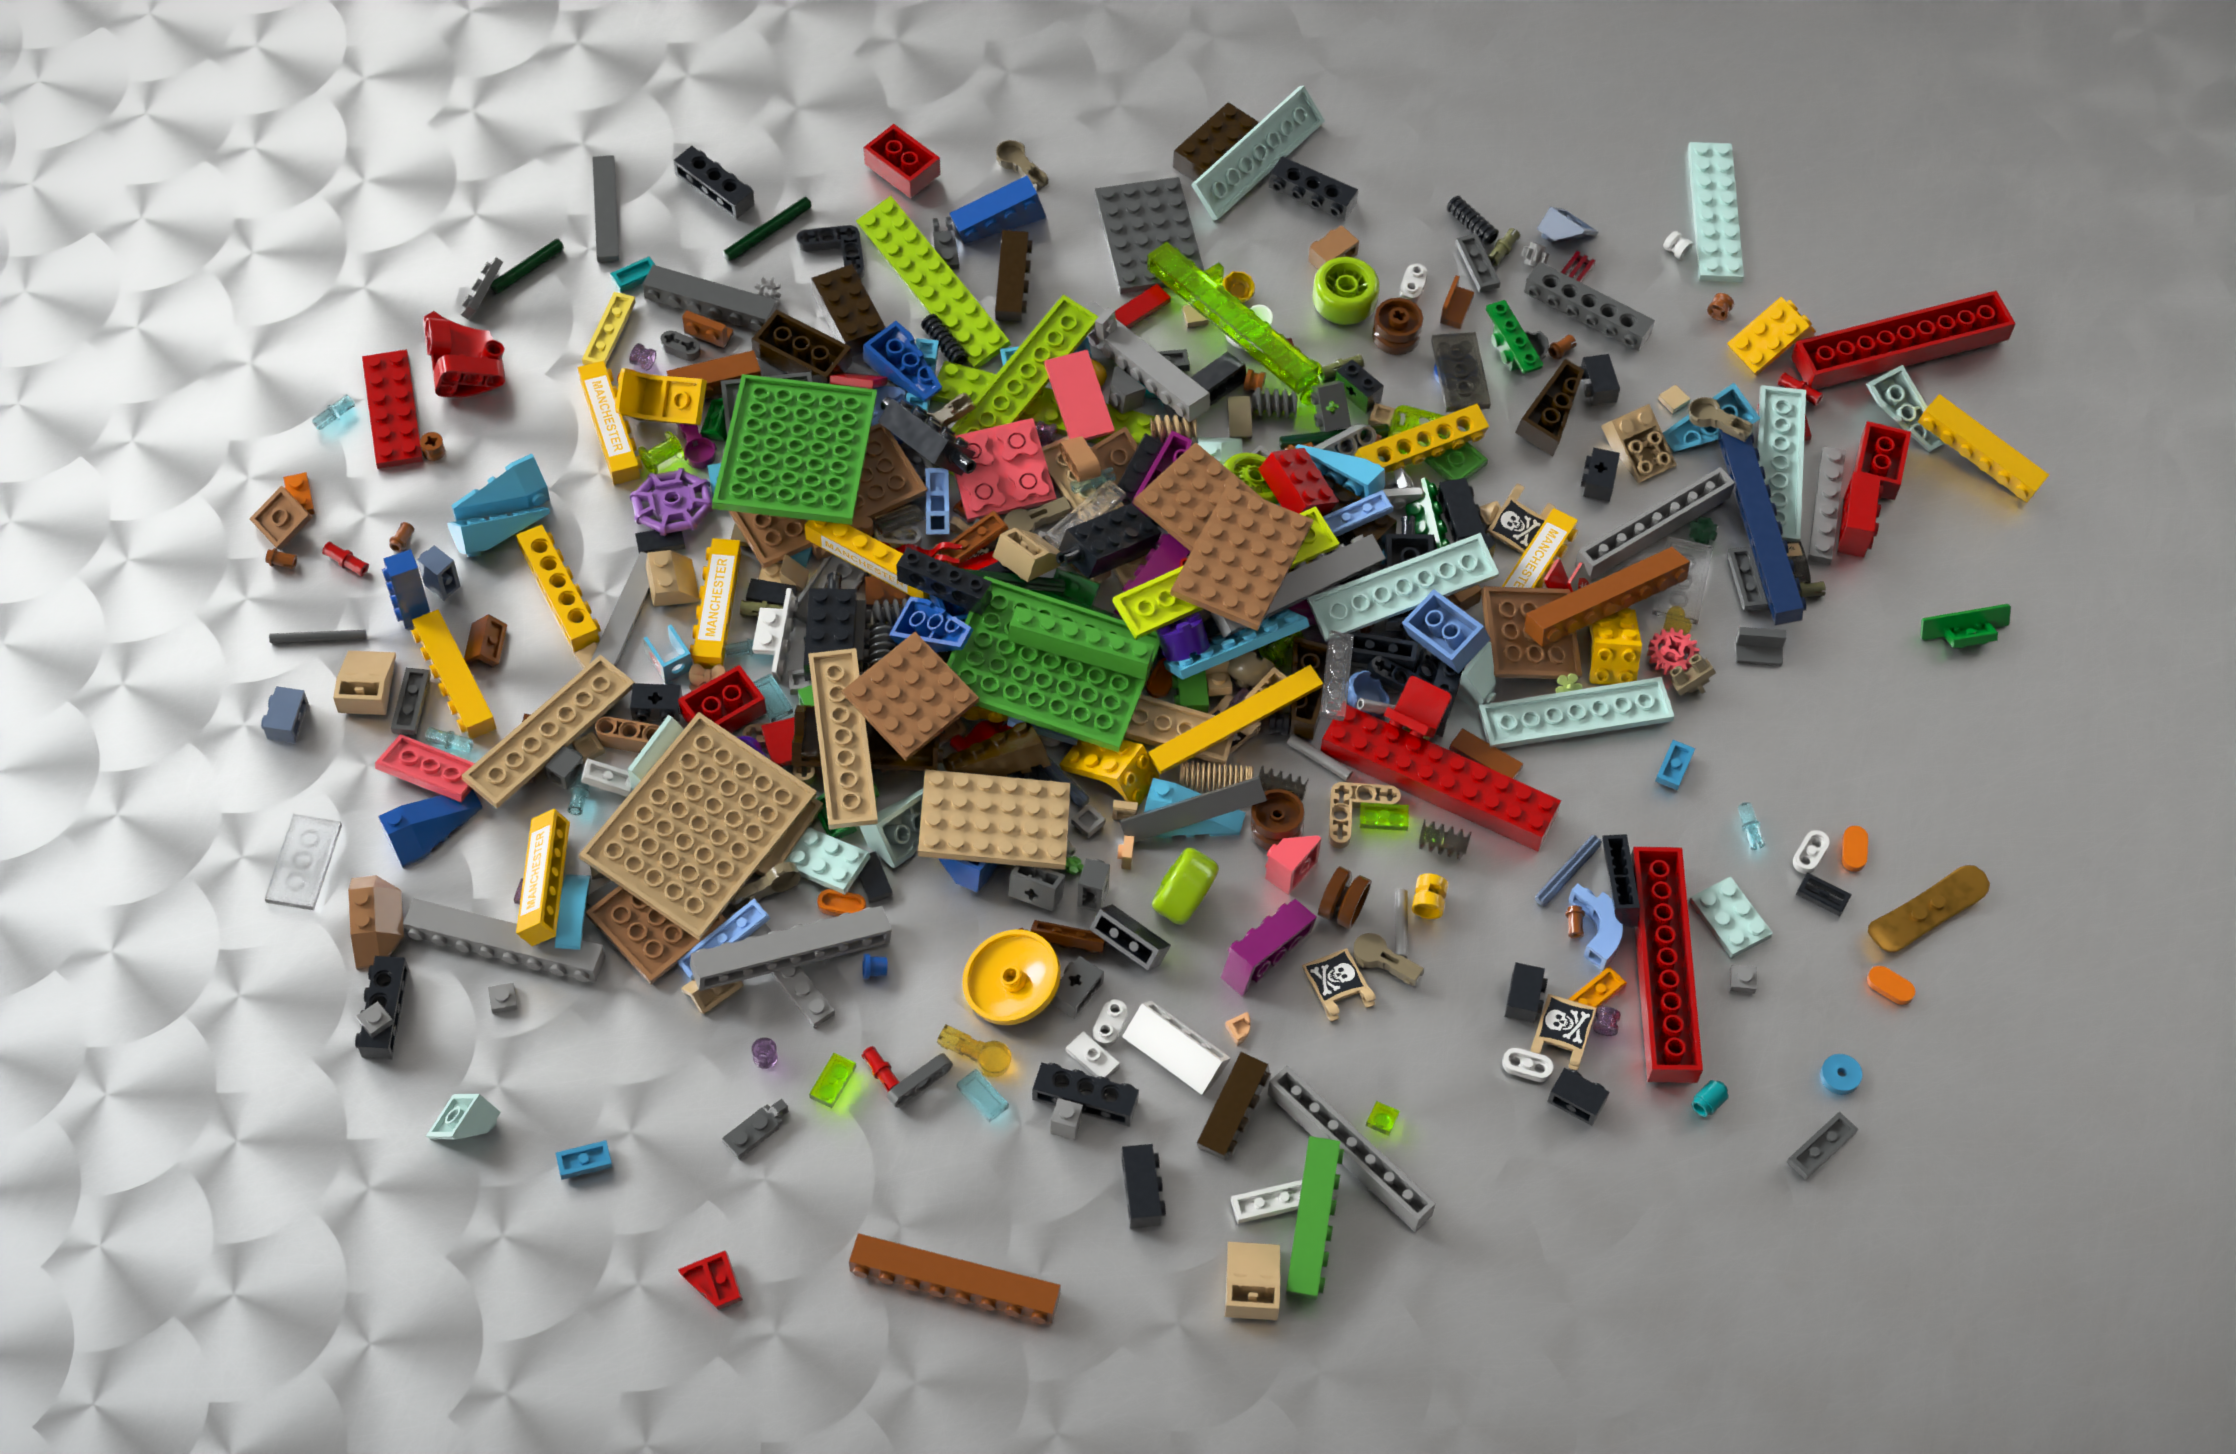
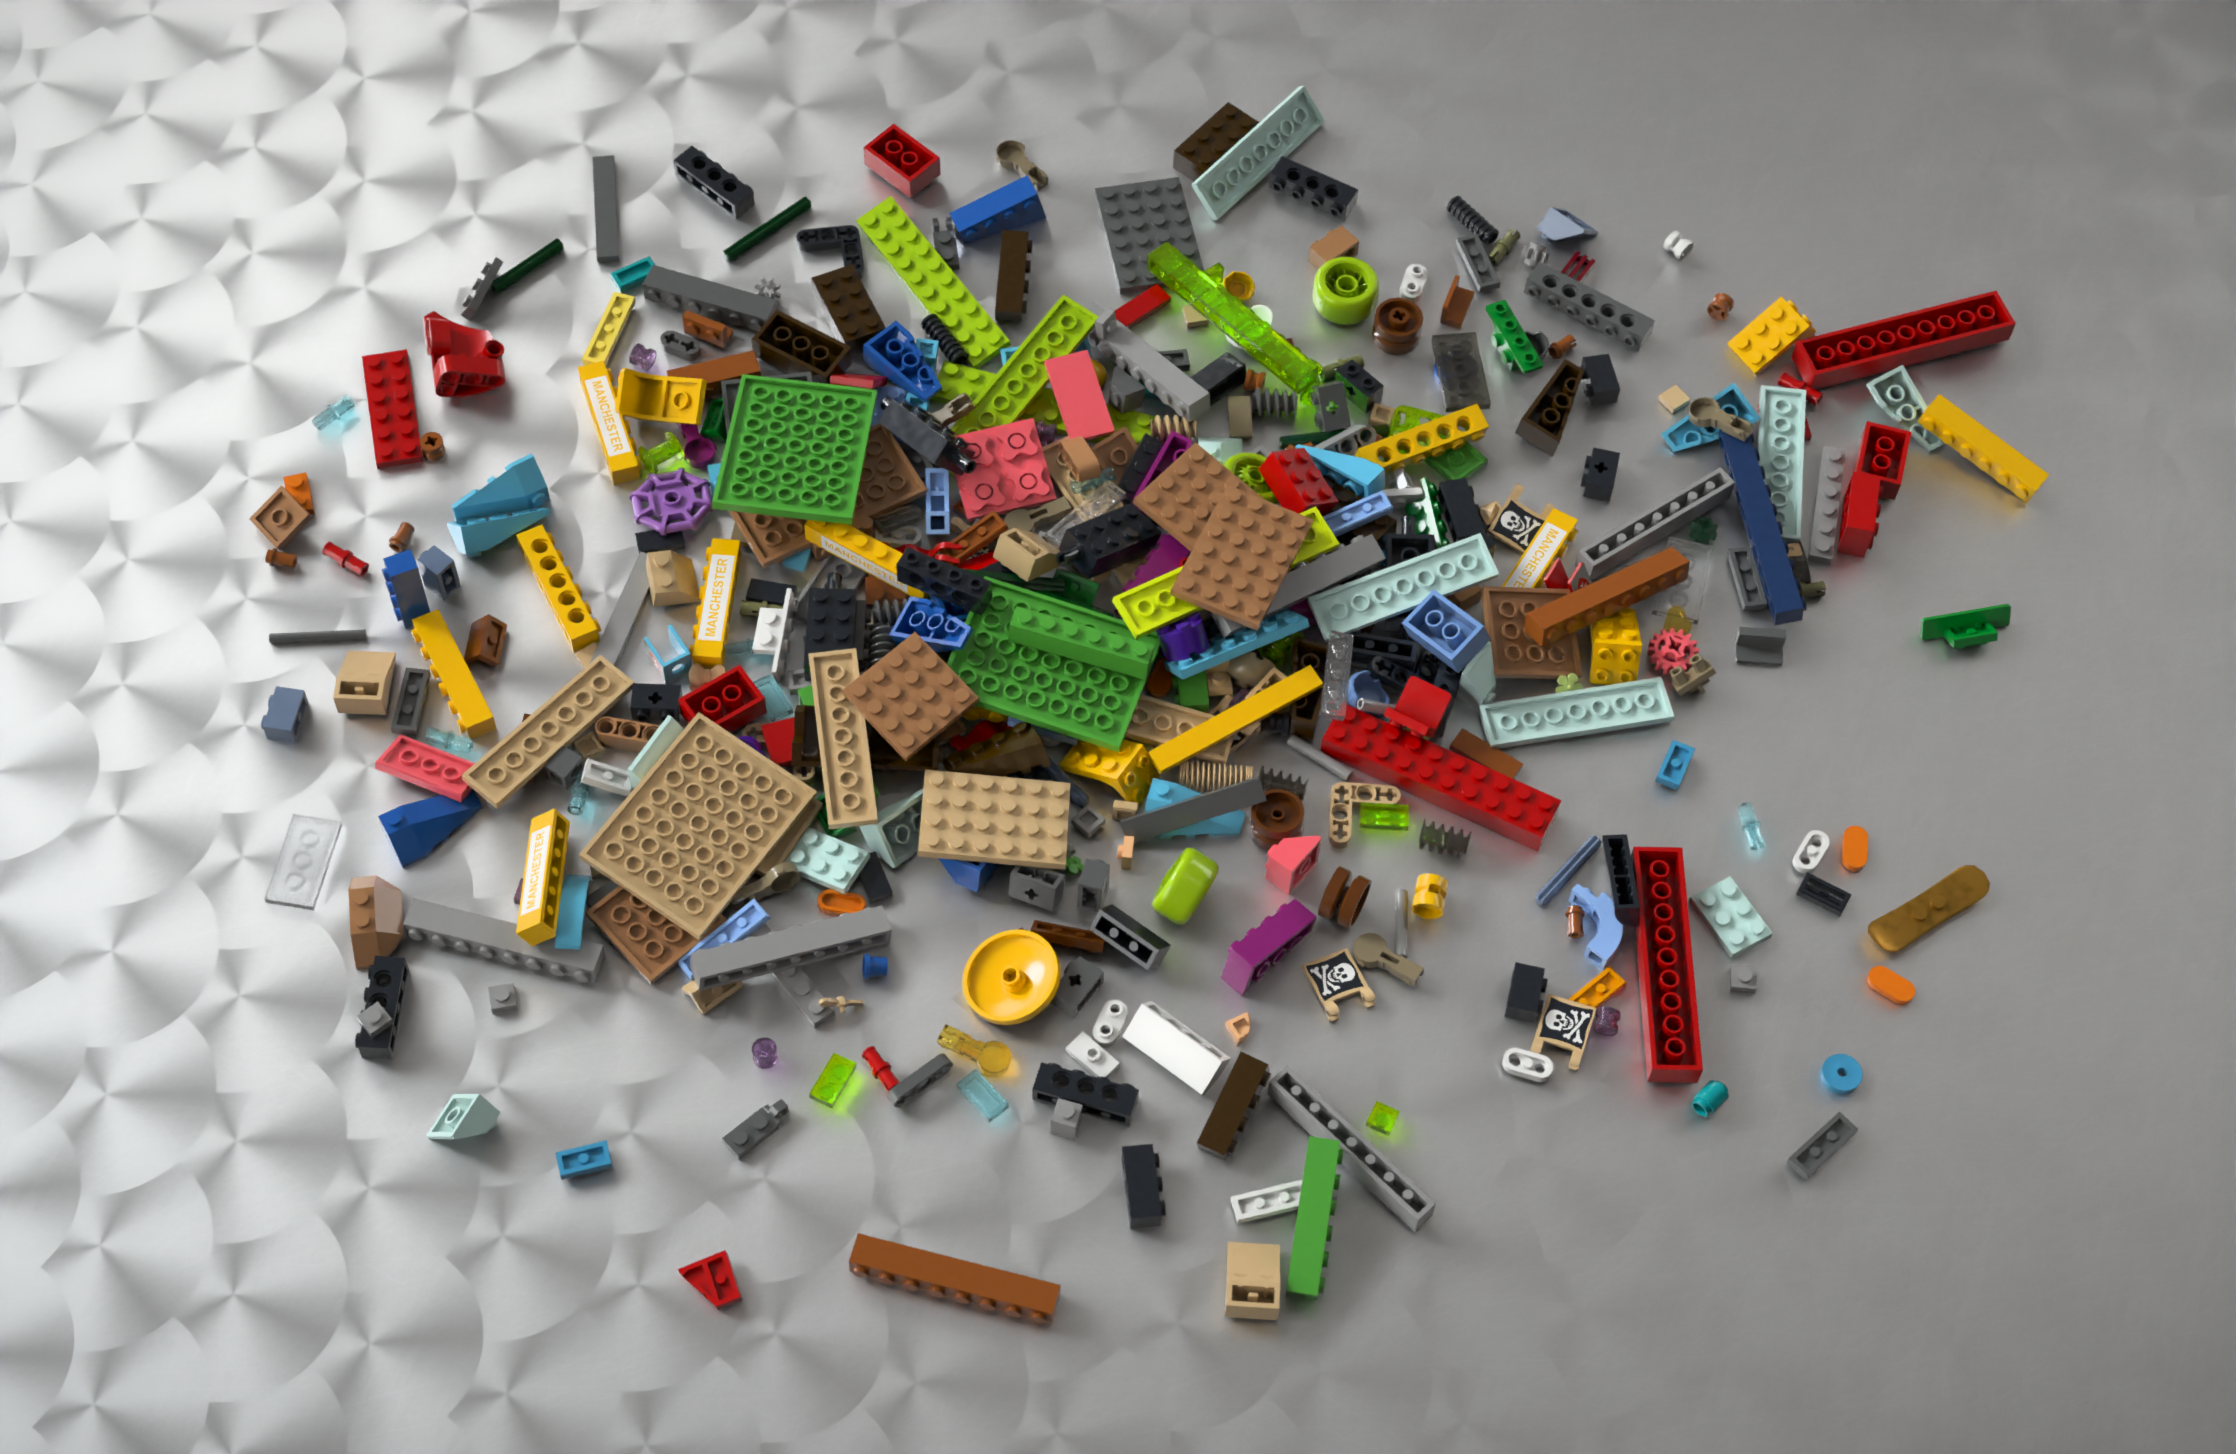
tan slope [758,555,809,592] -> none
black brick [1547,1068,1610,1126] -> none
tan slope [1601,404,1677,483] -> none
light aqua plate [1688,142,1744,282] -> none
none -> tan piece [819,996,864,1014]

